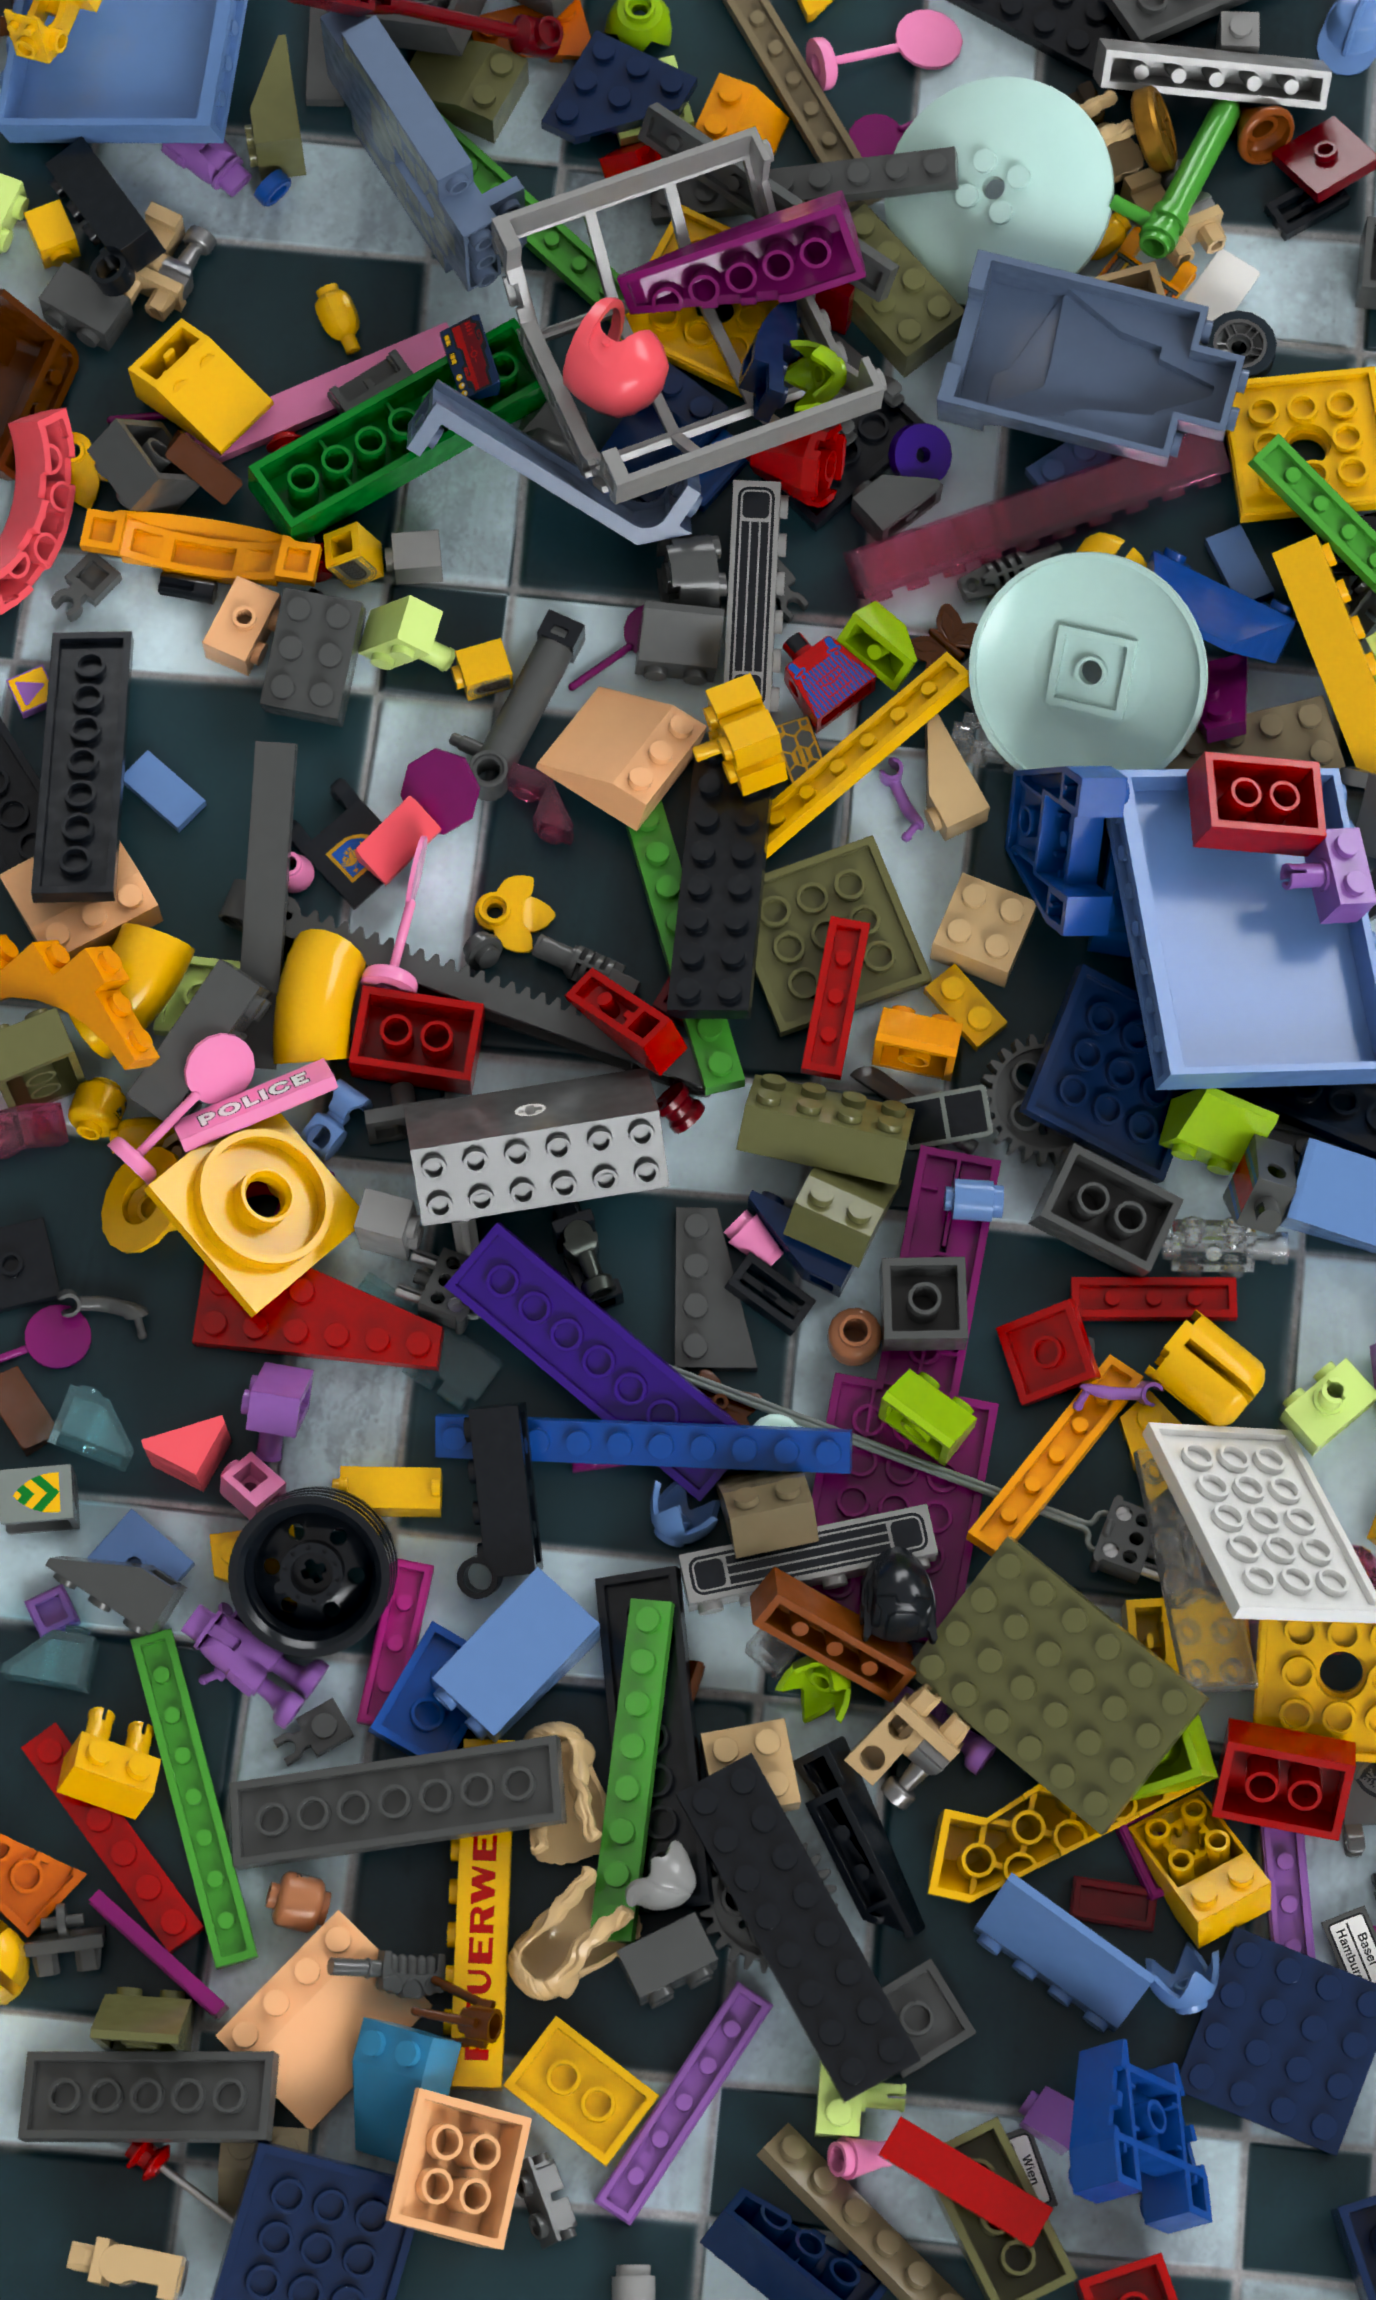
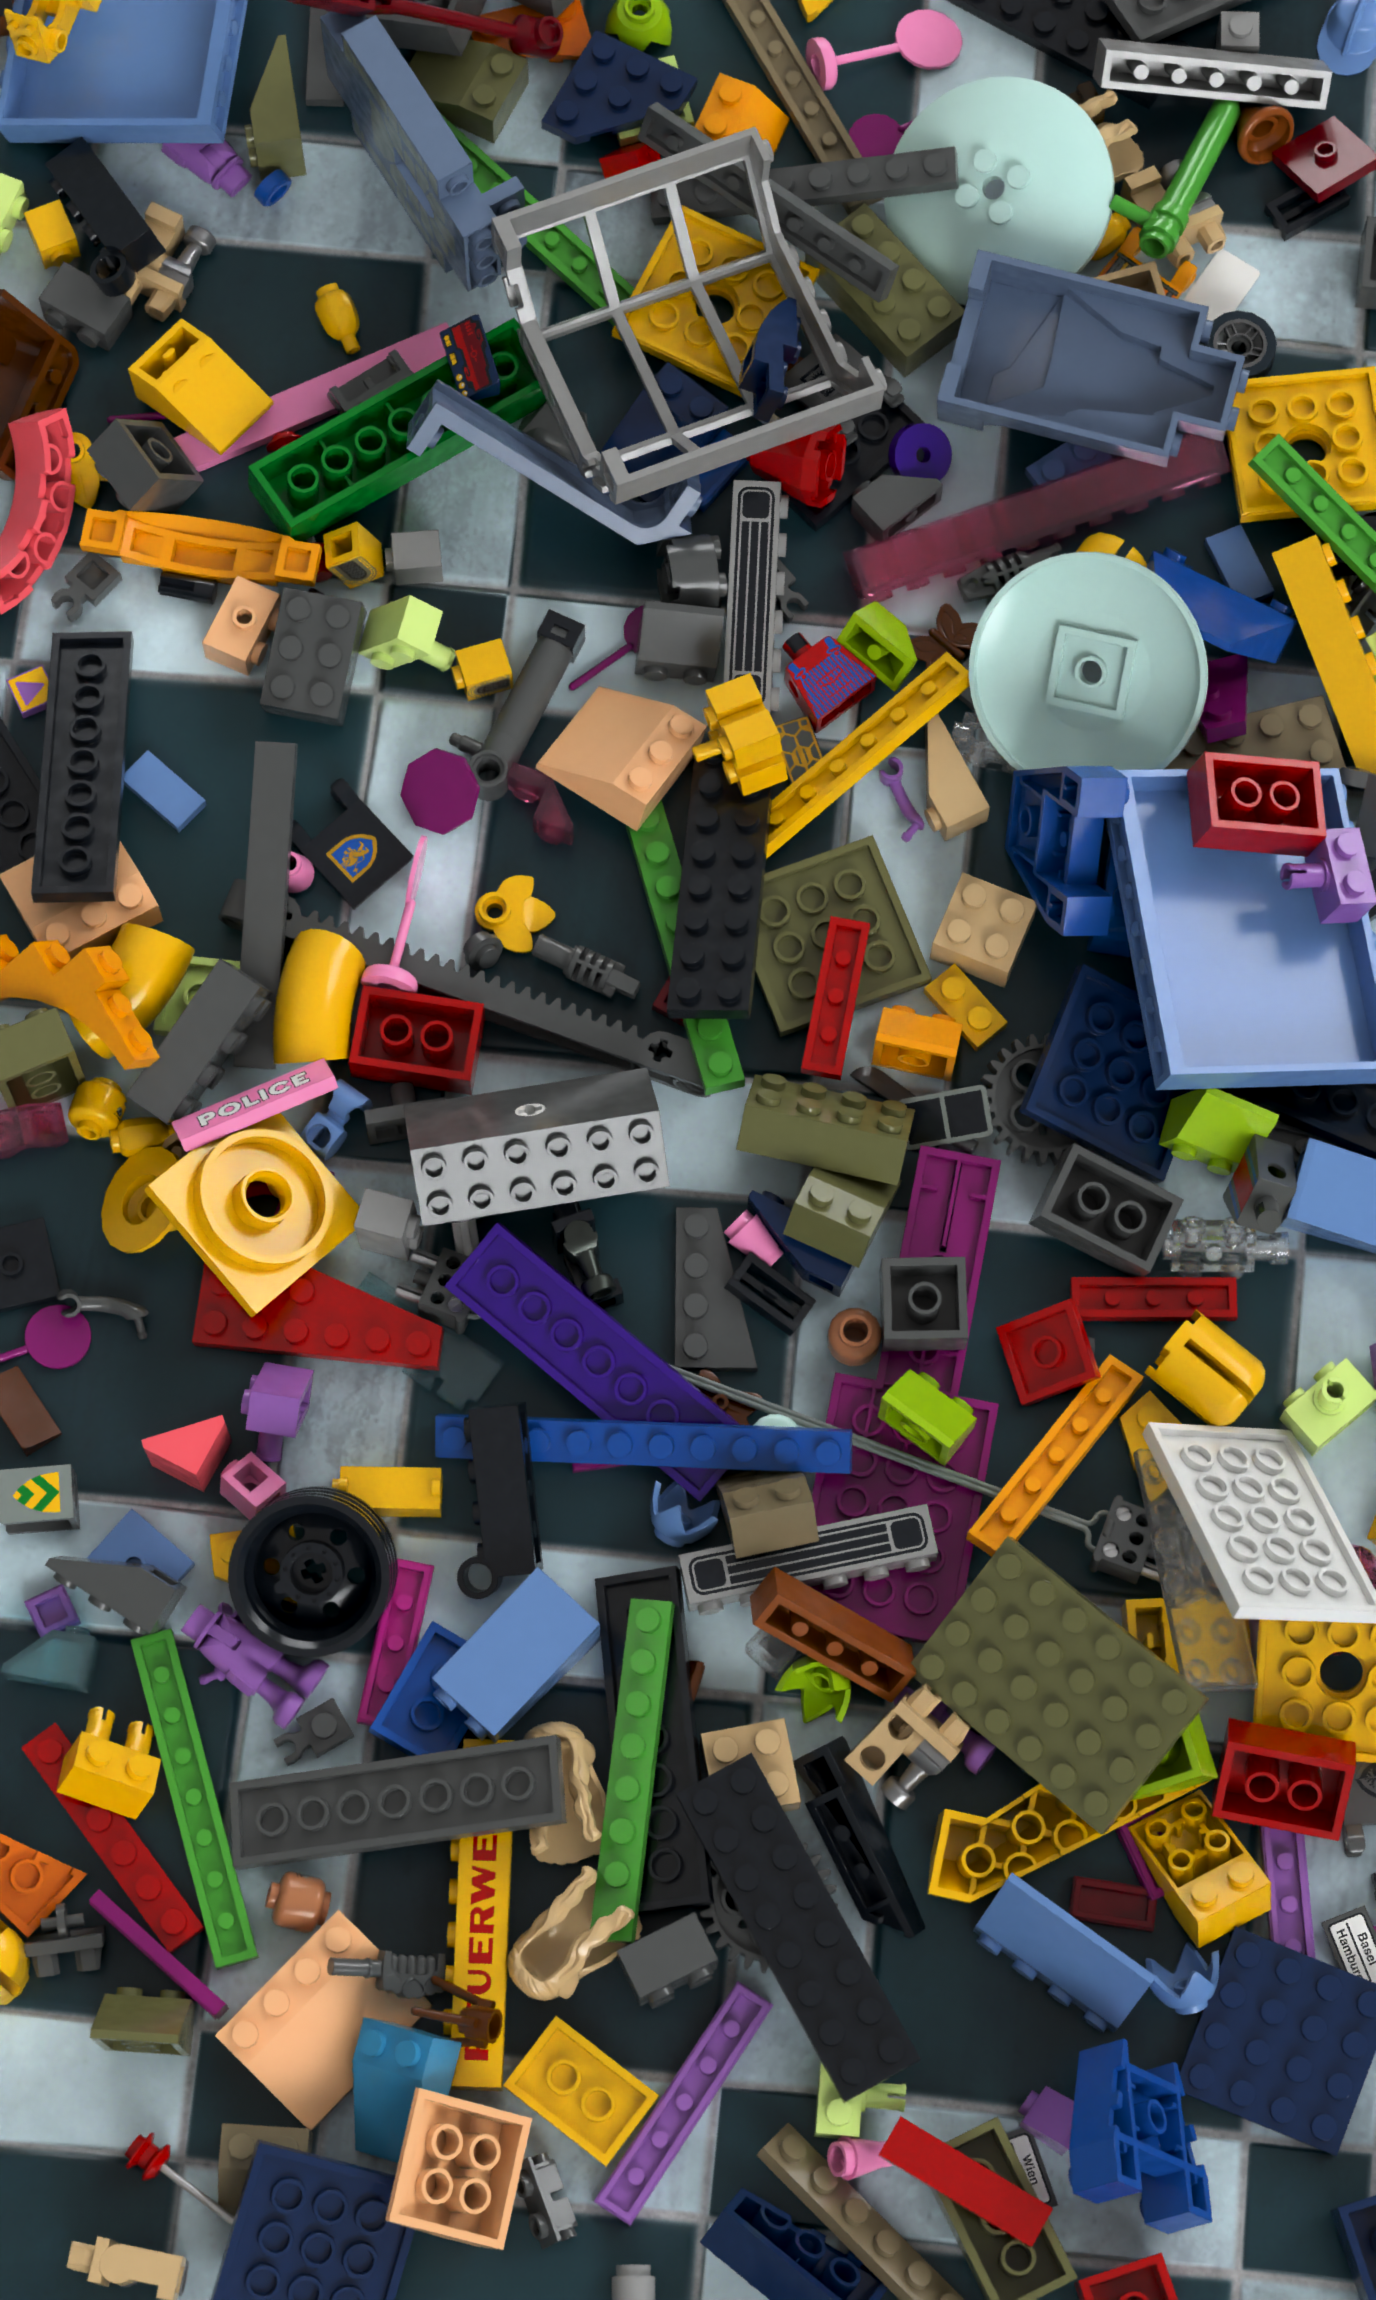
dark grey plate [18,2051,279,2143] -> none
clear light blue slope [47,1384,134,1472] -> none
bright pink piece [107,1033,255,1185] -> none
reddish brown slope [165,430,243,505] -> none
coral slope [355,796,442,886] -> none
coral piece [563,297,669,418] -> none
red slope [564,967,688,1076] -> none
magenta wedge [617,190,866,315] -> none
light grey hair [625,1840,697,1910] -> none
dark red wheel [657,1082,705,1134] -> none
lime piece [784,340,847,412] -> none
dark red tile [815,283,855,335] -> none
black helmet [859,1546,938,1645] -> none
dark grey plate [882,1958,977,2080] -> none
medium blue brick [944,1178,1004,1222] -> none
medium lavender piece [1072,1380,1164,1412] -> none
pearl gold wheel [1131,85,1178,173] -> none

